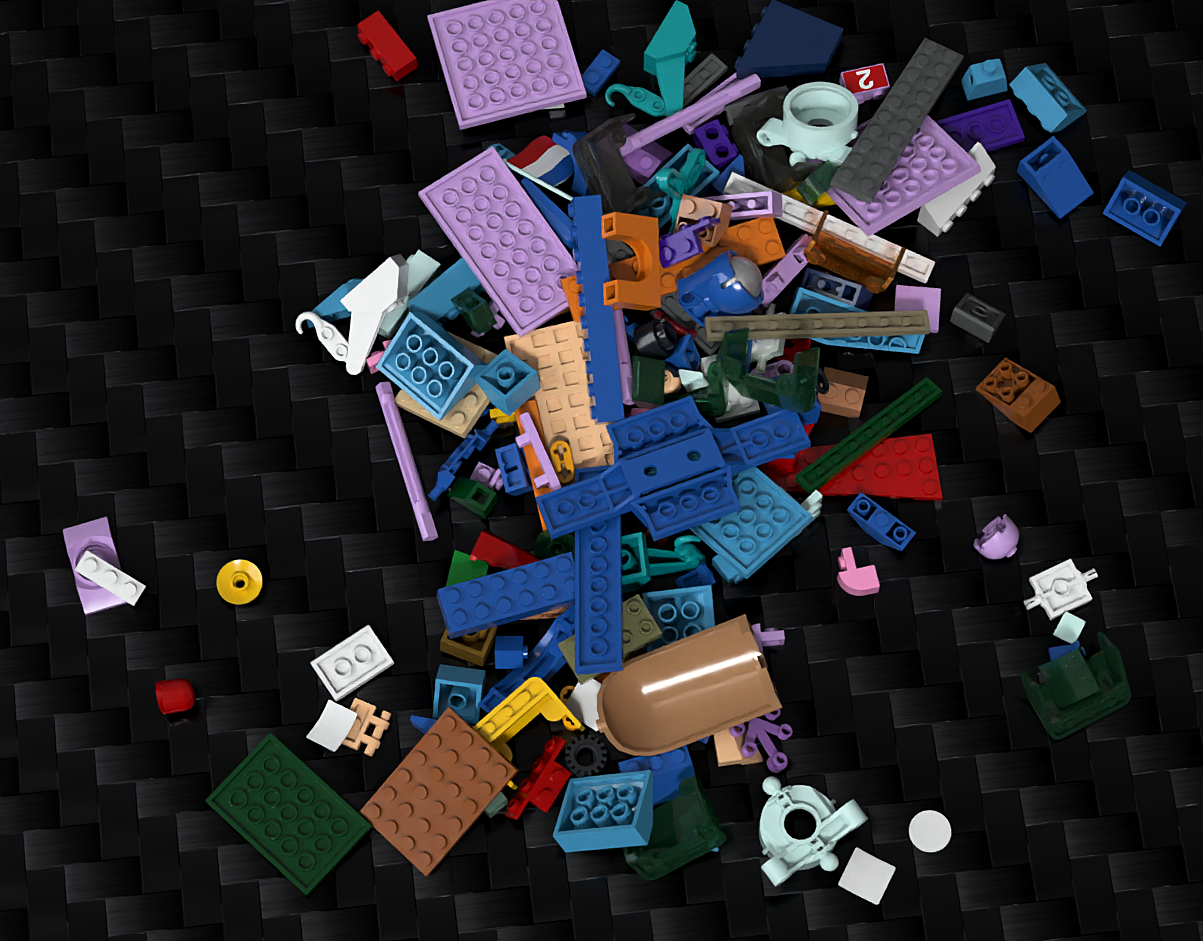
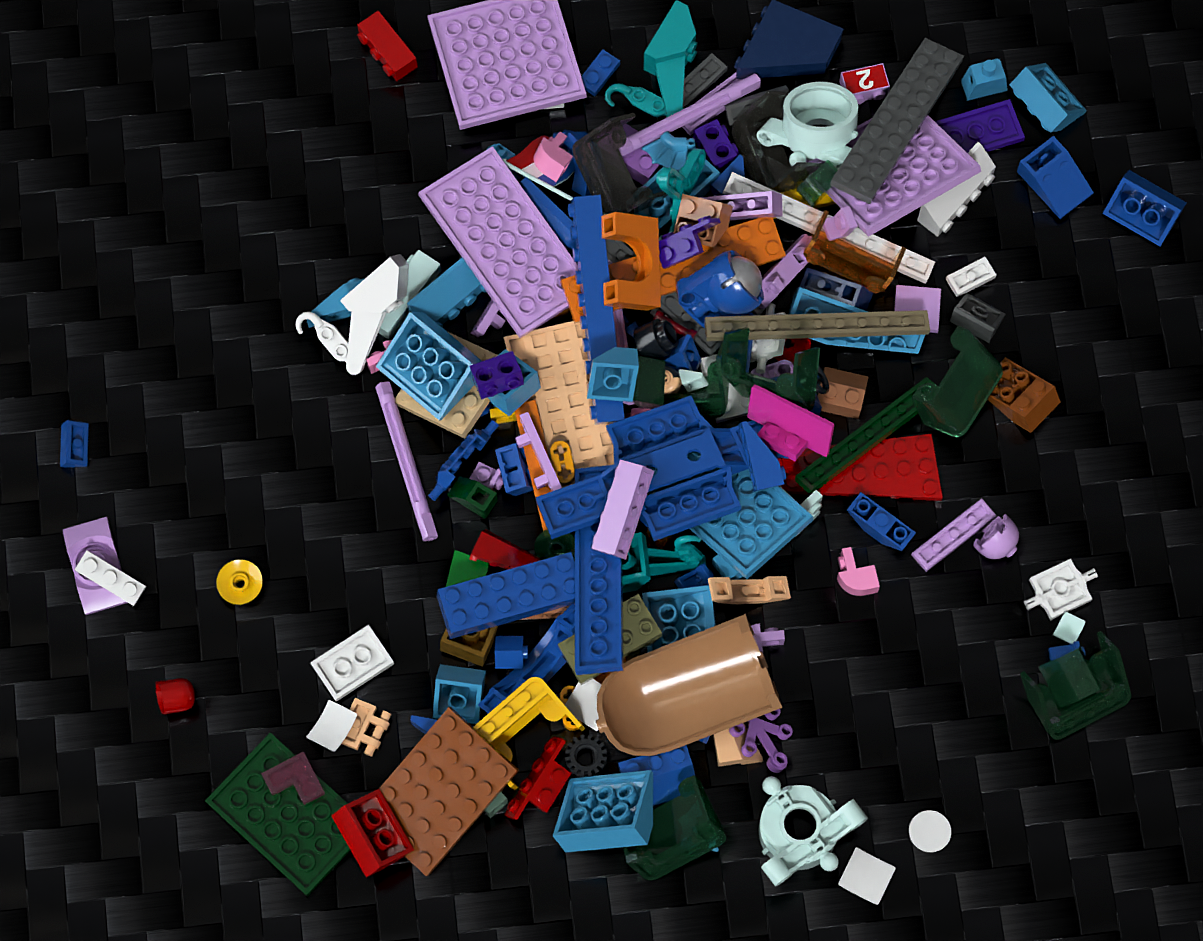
clear green slope [450,288,497,335] -> none
none -> blue slope [60,420,89,467]
none -> clear pink plate [261,752,325,805]
none -> red slope [331,789,414,878]
none -> dark purple brick [469,351,524,400]
none -> bright pink brick [534,132,573,182]
none -> dark azure slope [587,347,639,402]
none -> lavender brick [591,460,654,560]
none -> dark azure arm [642,131,696,171]
none -> light nougat slope [708,576,791,604]
none -> blue slope [738,421,786,492]
none -> dark pink bracket [747,384,834,461]
none -> lavender bracket [821,206,858,241]
none -> lavender tile [911,498,996,572]
none -> clear green windscreen [912,326,1003,437]
none -> white plate [946,257,996,297]

